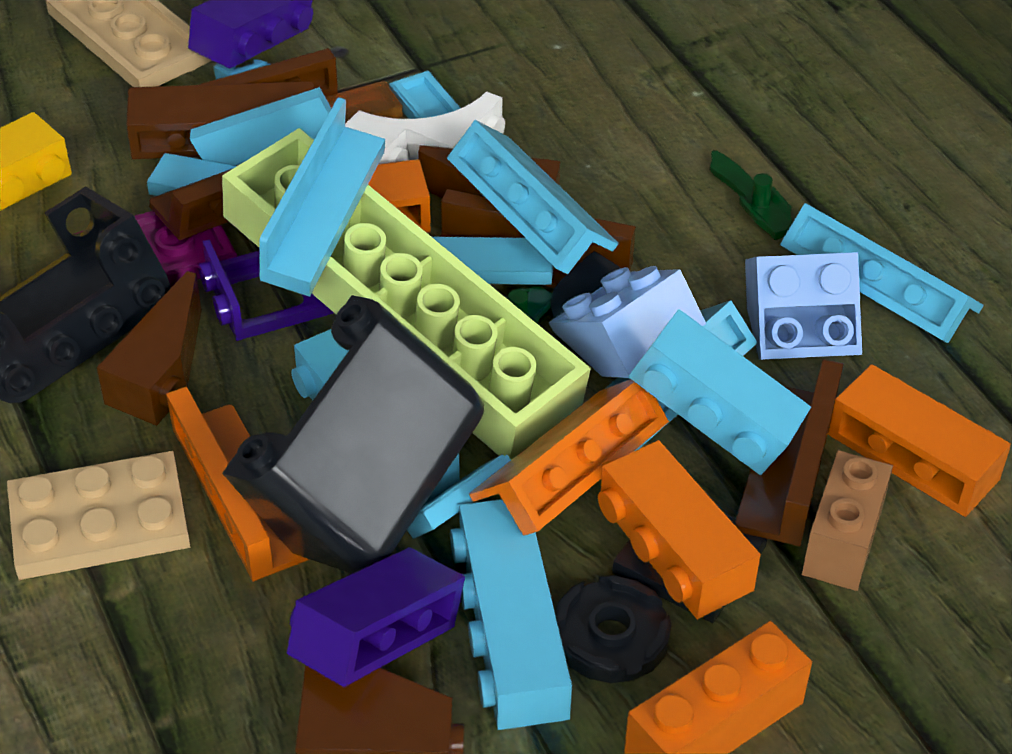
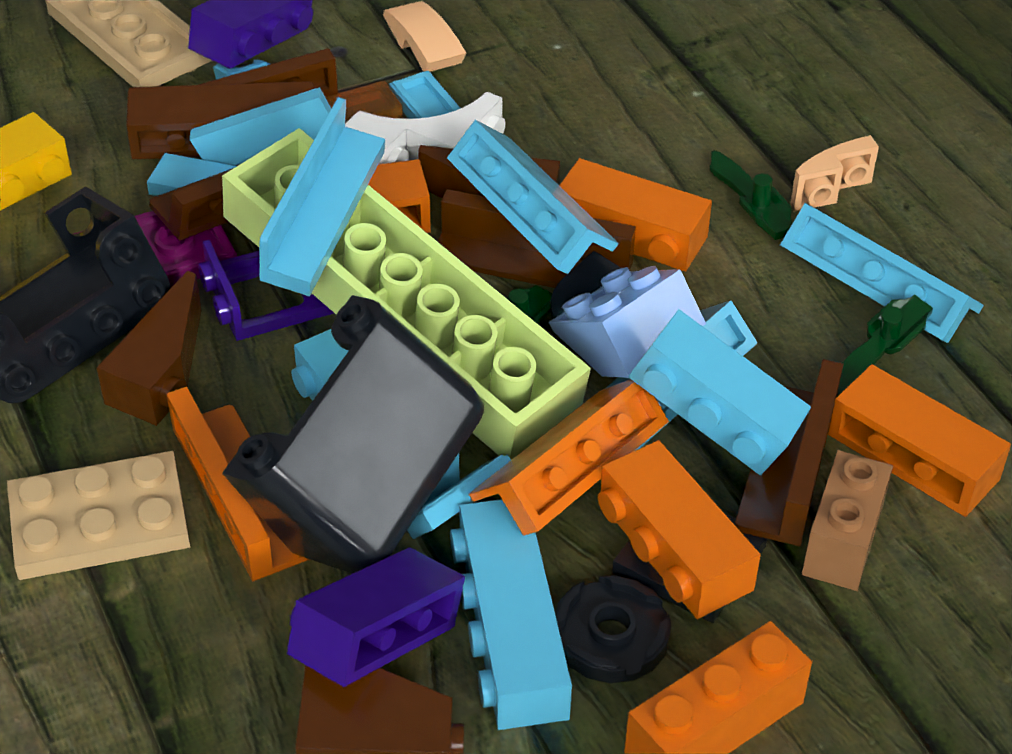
medium azure tile [432,237,553,285] -> none
light blue slope [745,252,862,360] -> none
none -> light nougat slope [383,1,466,72]
none -> orange brick [559,158,712,272]
none -> light nougat slope [790,135,879,212]
none -> dark green piece [837,295,933,397]

